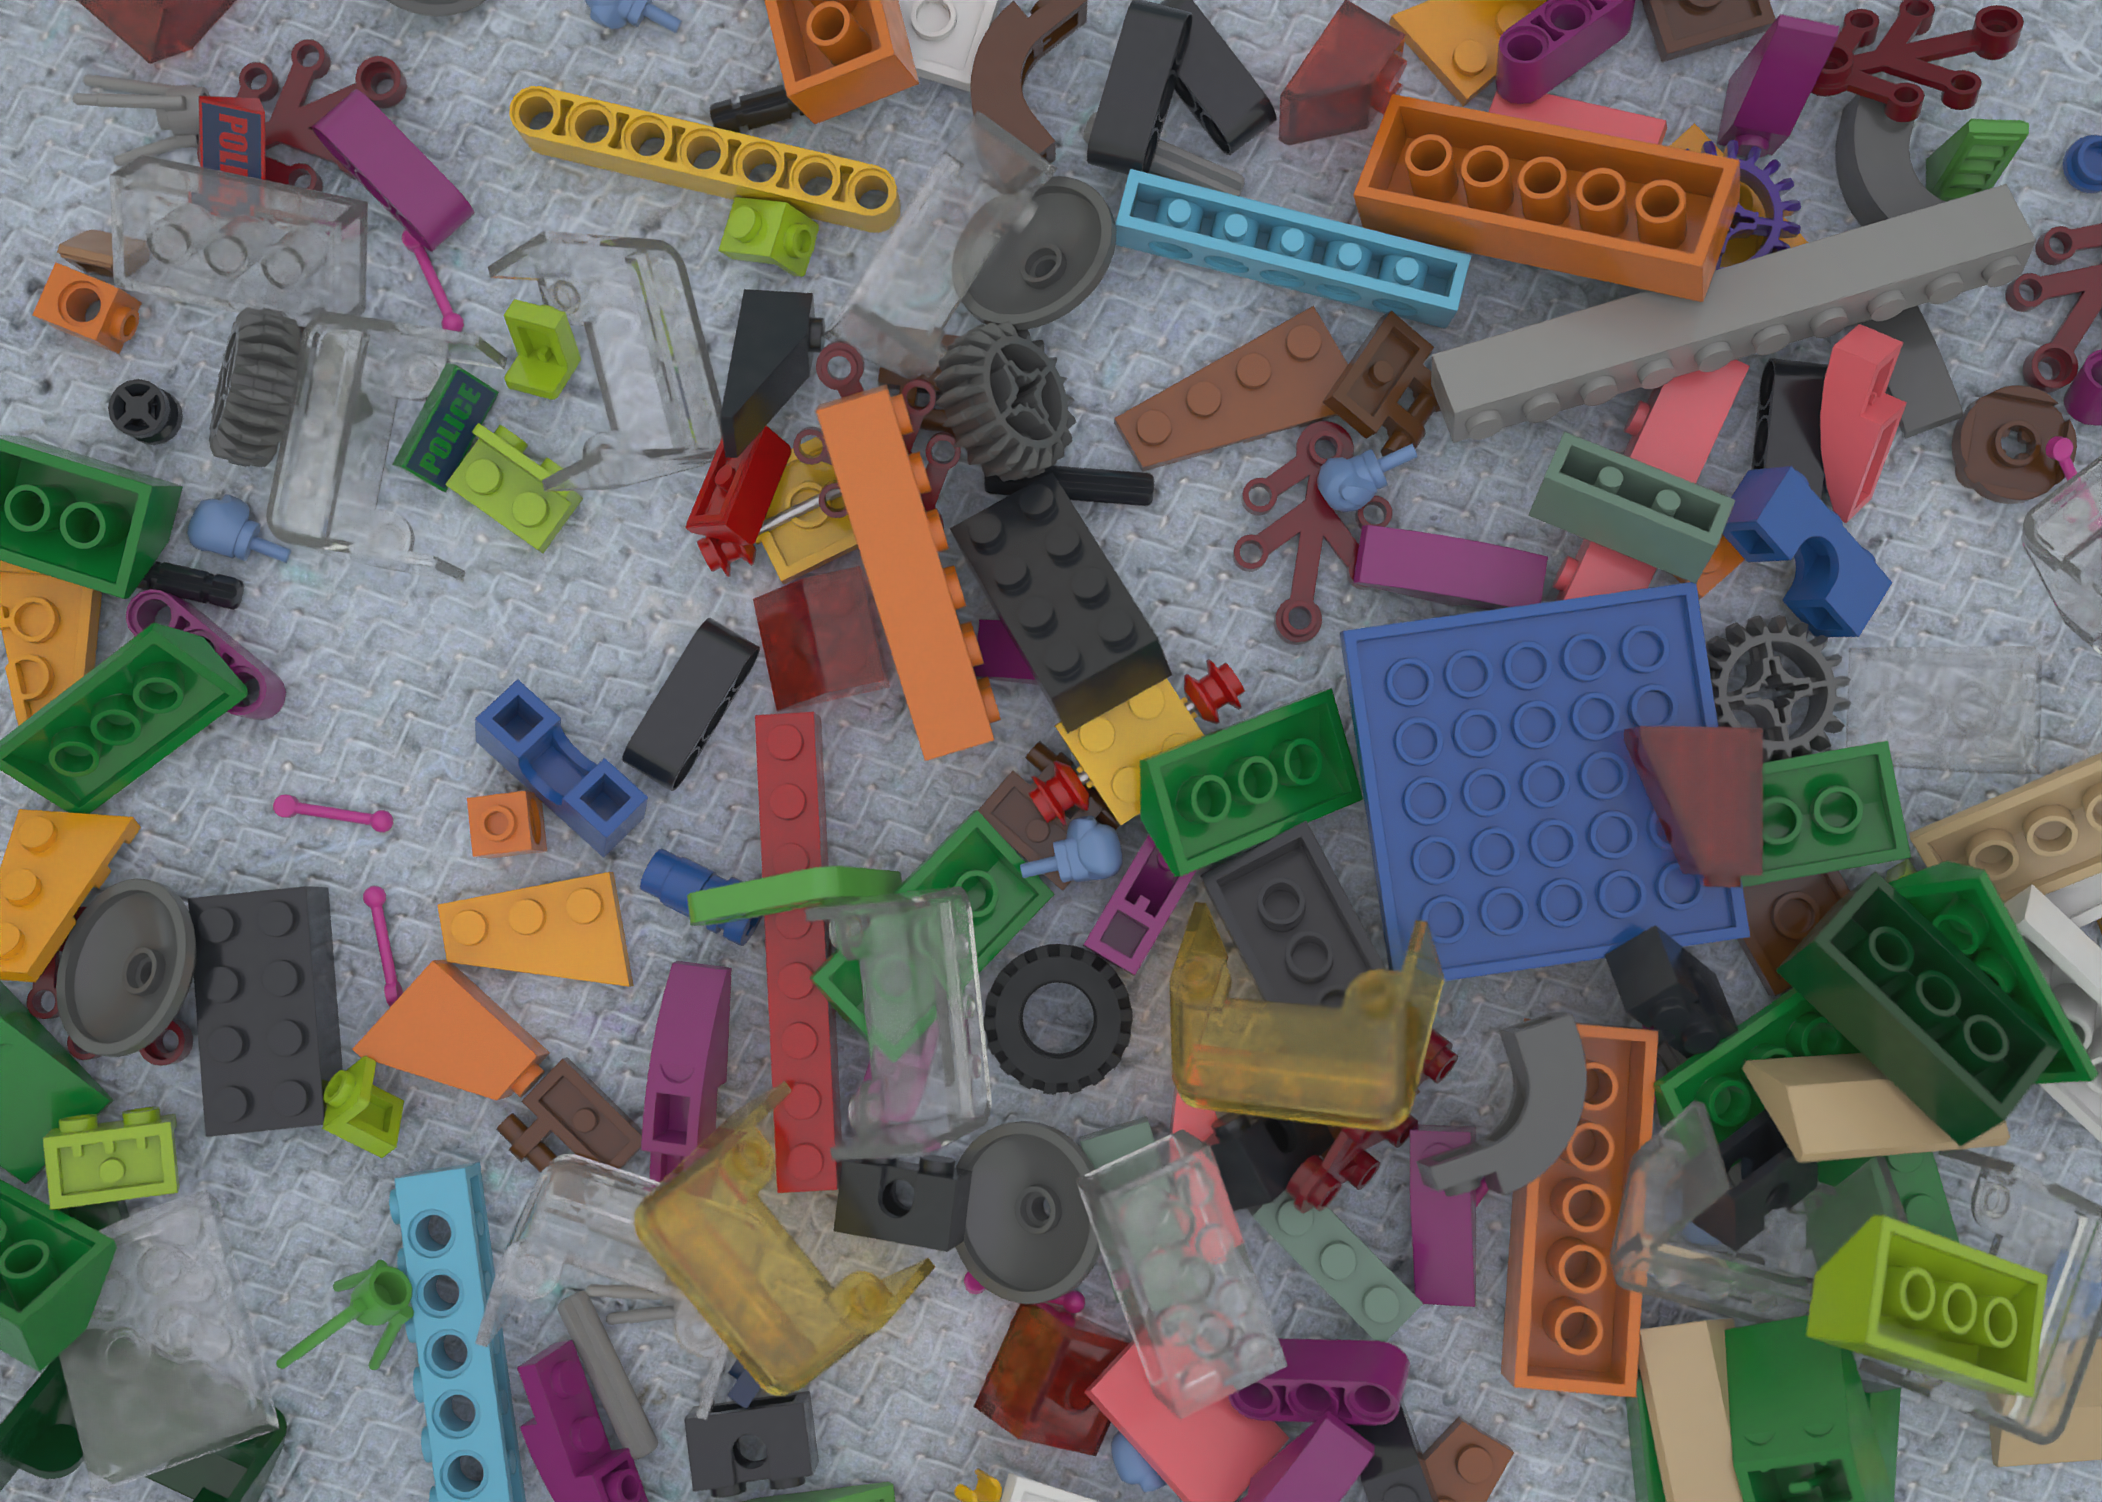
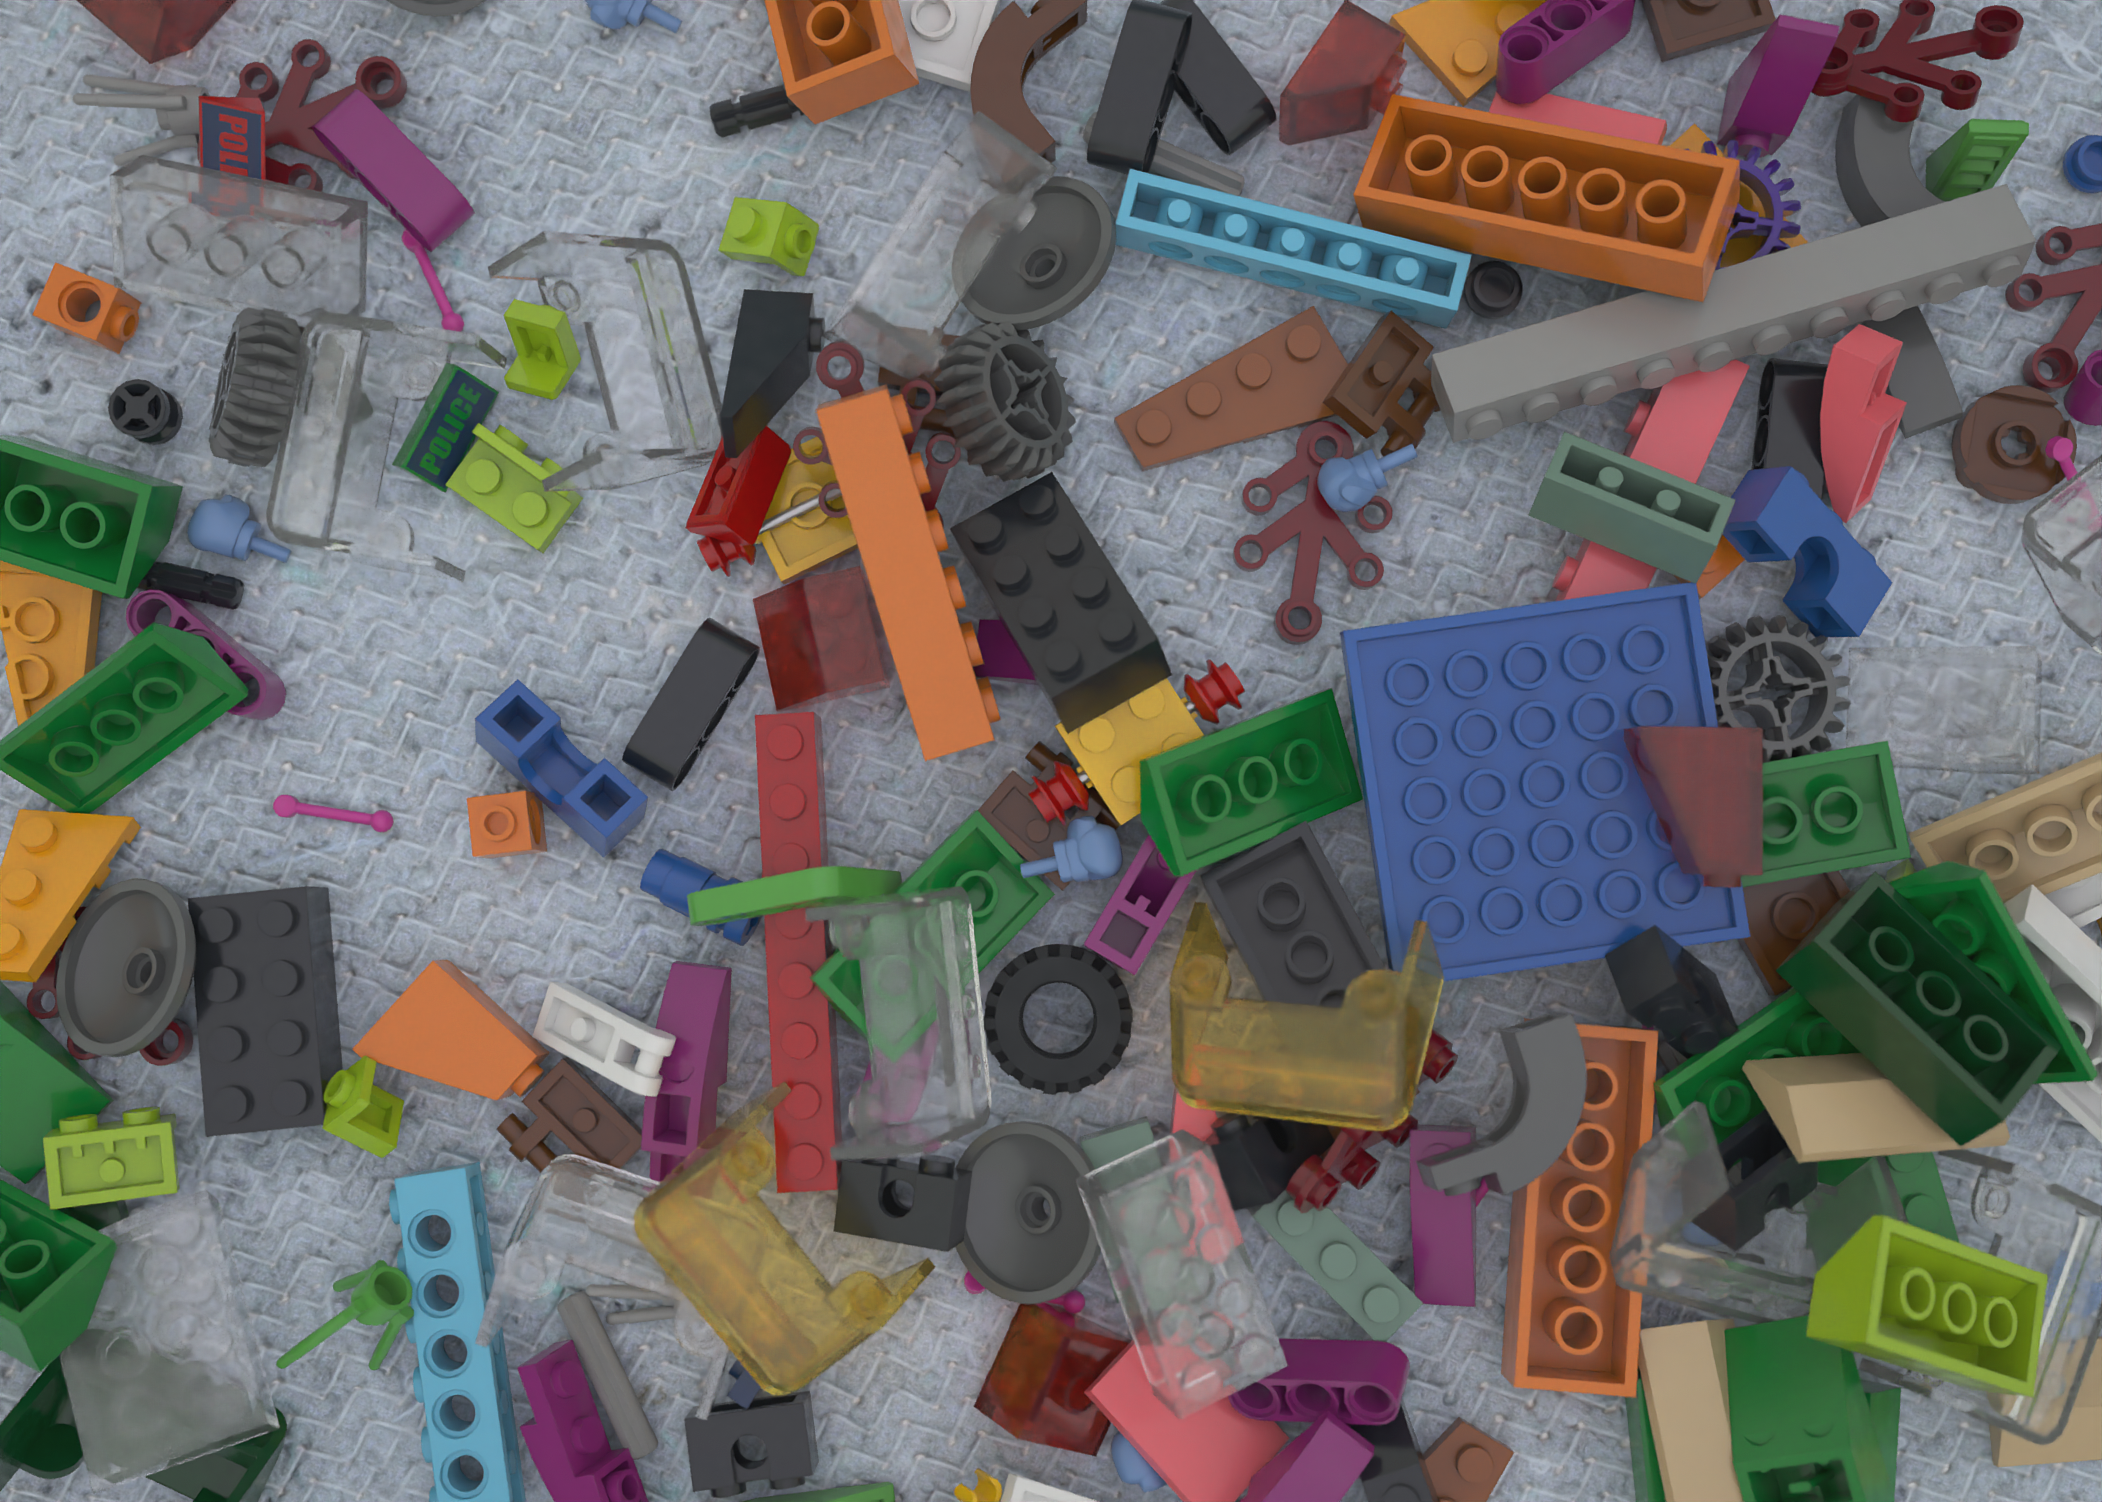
medium nougat slope [57,230,145,282] -> none
dark pink hinge [363,886,403,1006] -> none
light orange wing [437,872,634,987] -> none
yellow beam [509,86,901,233] -> none
black axle [984,466,1154,506] -> none
magenta slope [1353,525,1548,610] -> none
none -> white plate [532,982,676,1097]
none -> black plate [1464,261,1523,319]

